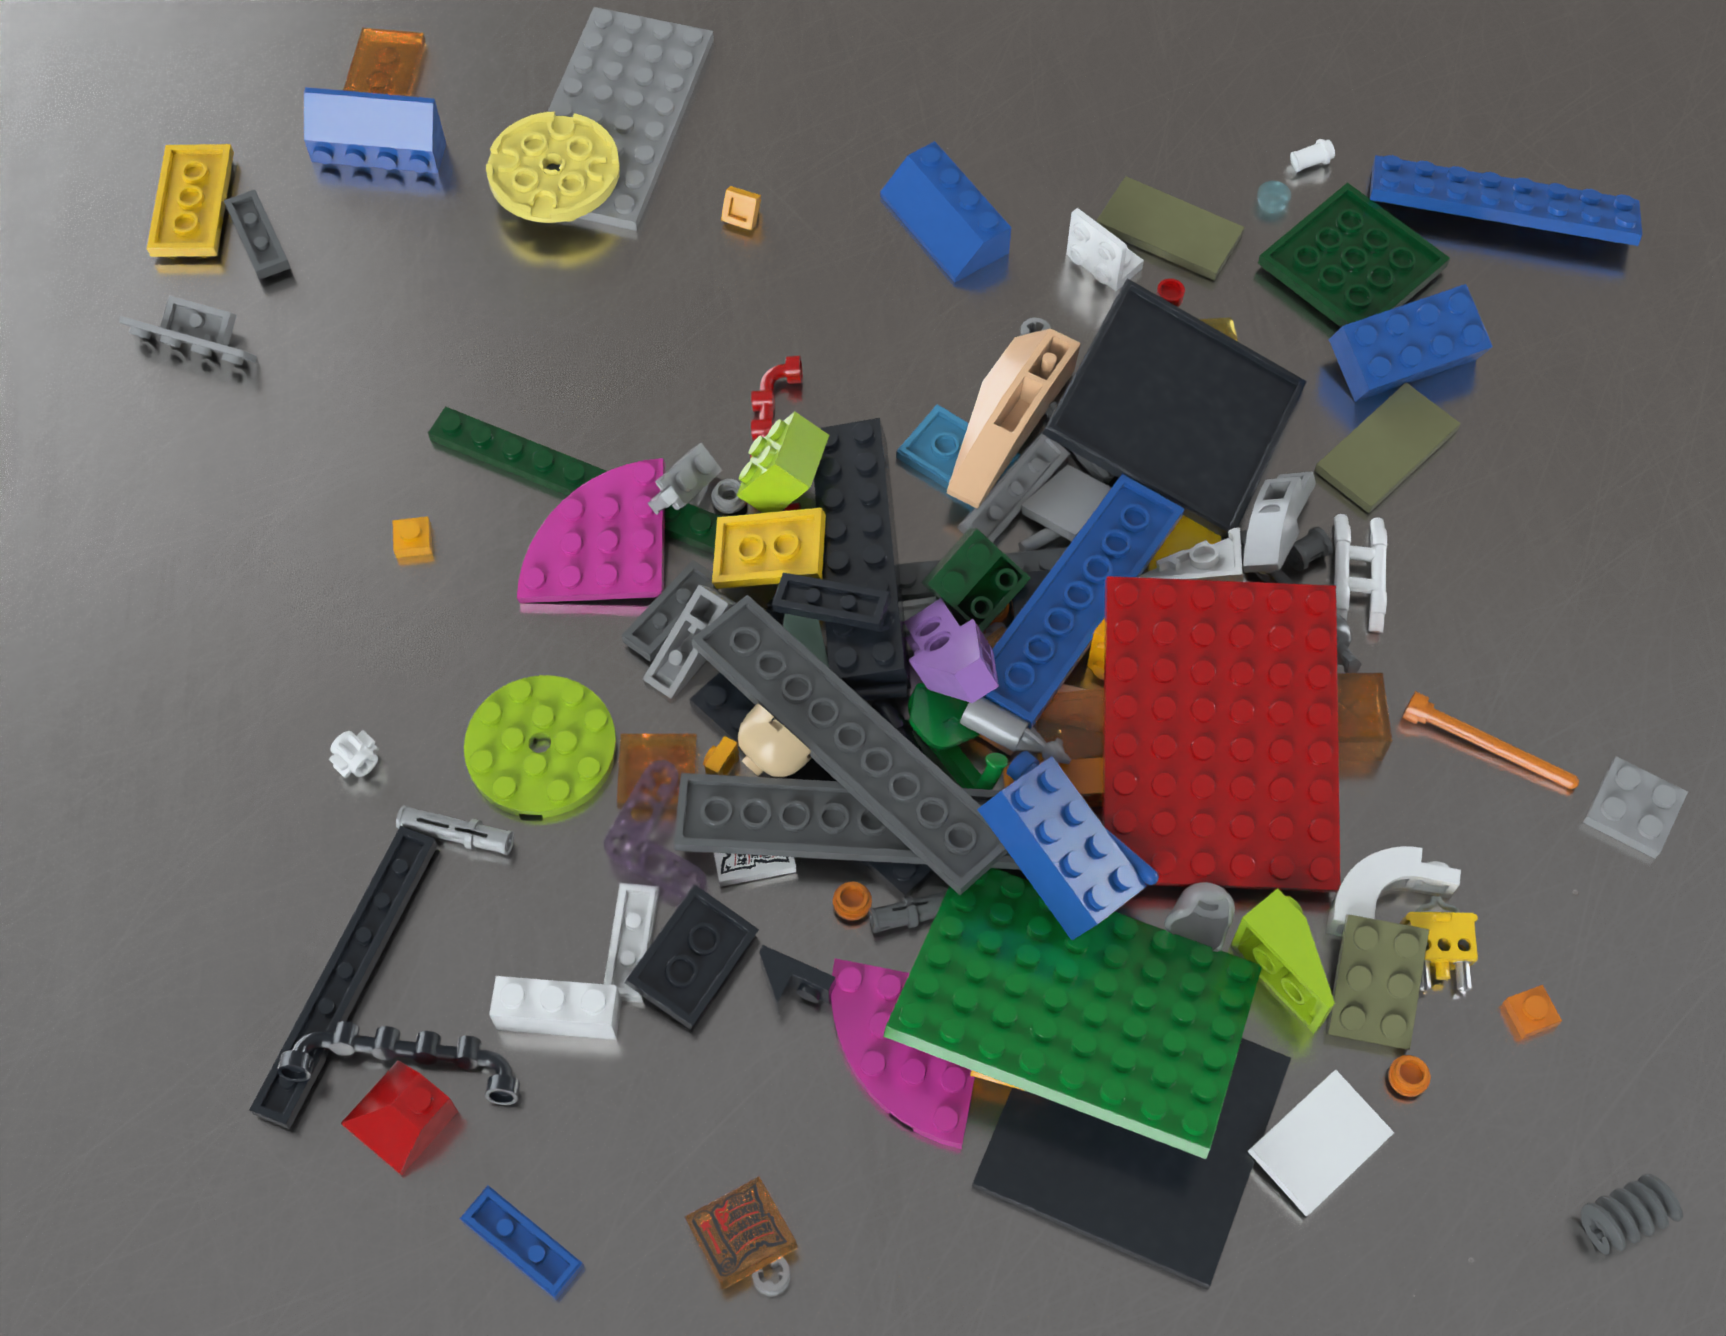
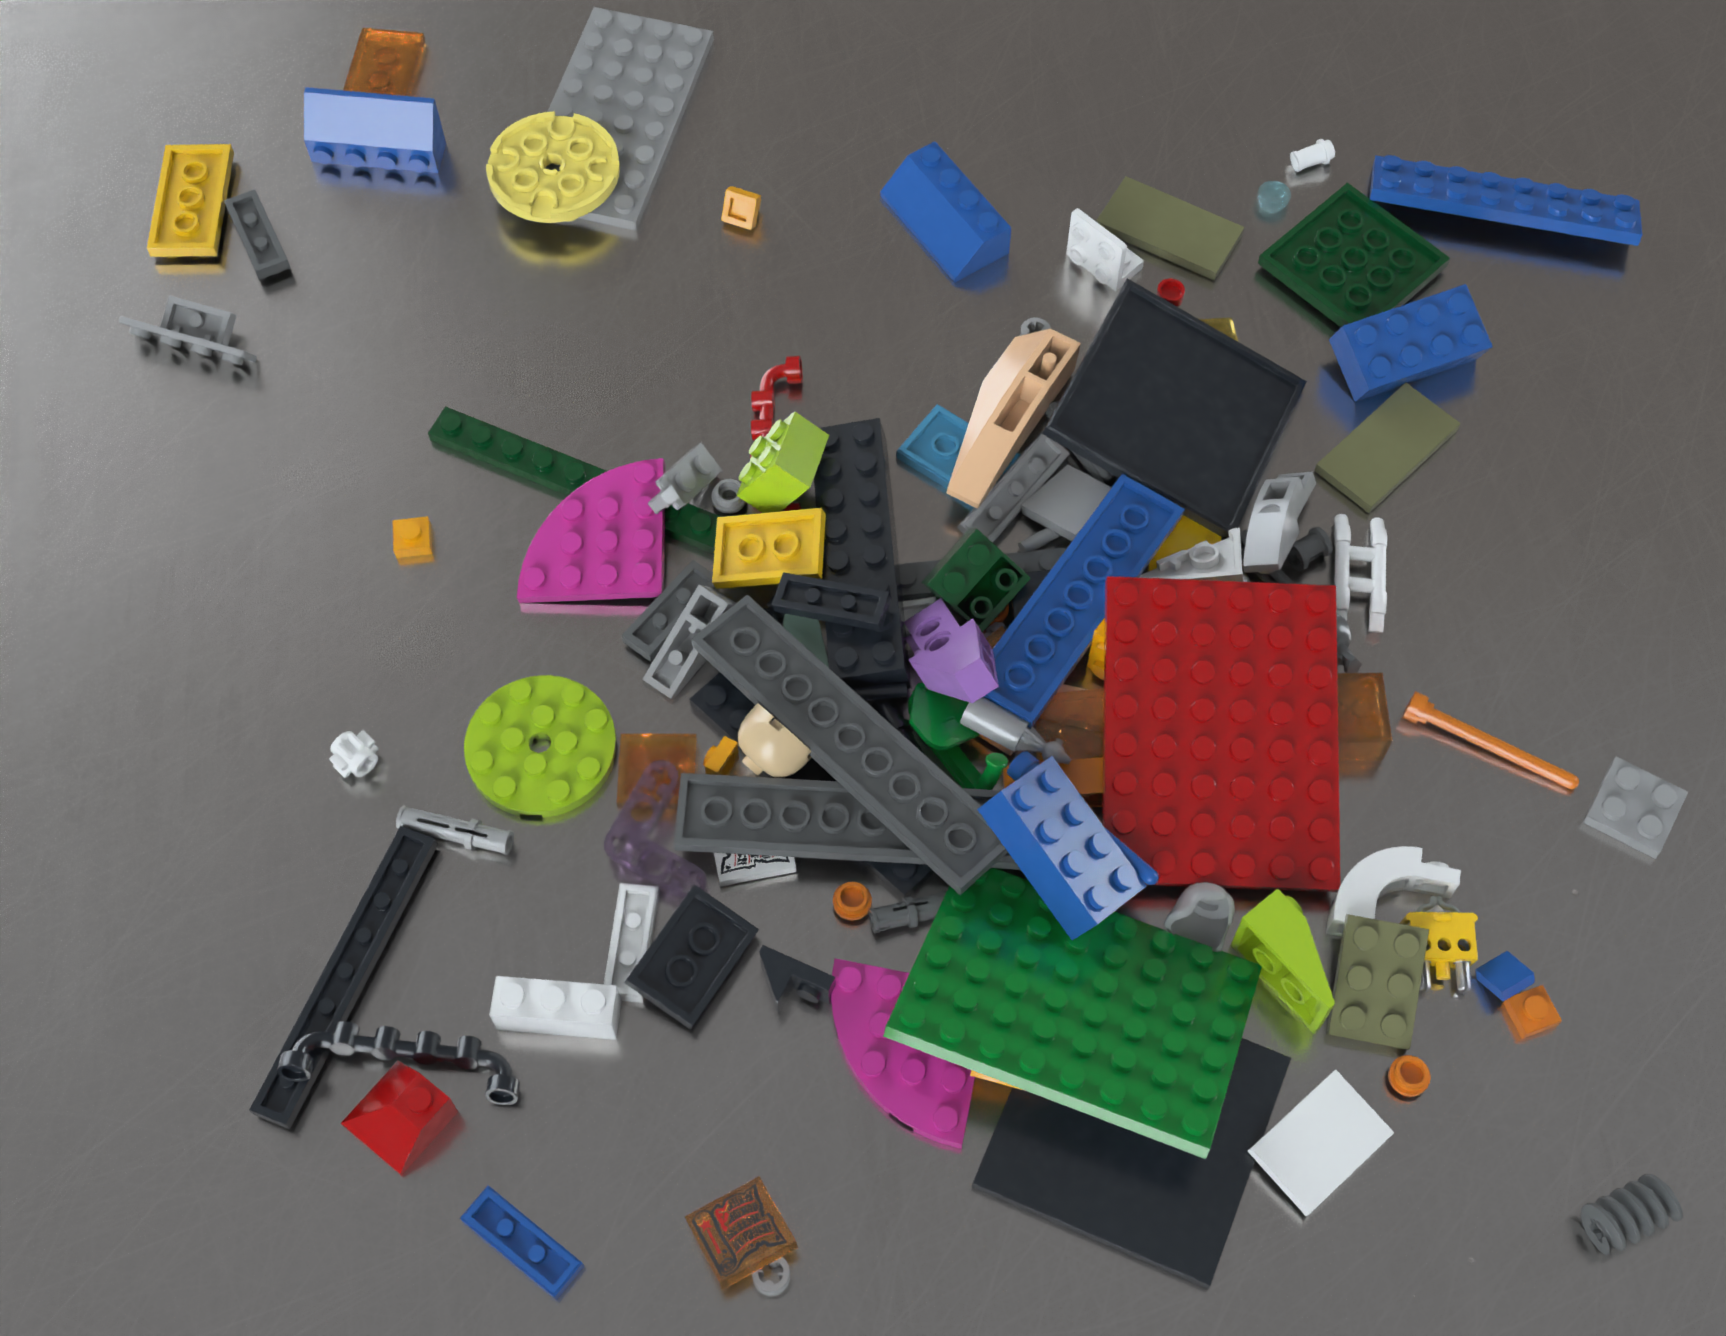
none -> blue tile [1475,951,1535,1001]

